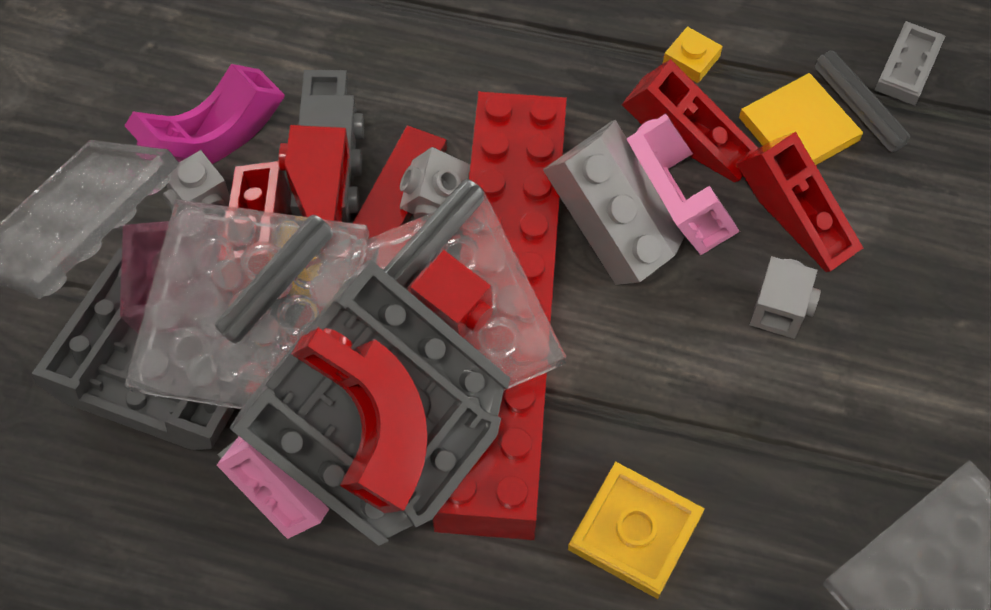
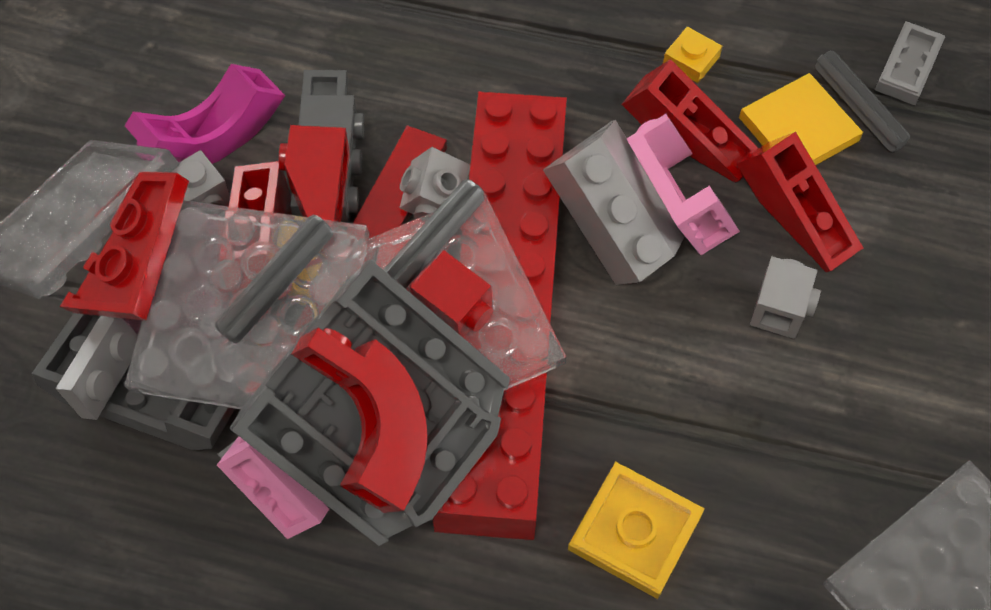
none -> light grey plate [55,316,142,420]
none -> red wing [60,172,189,320]

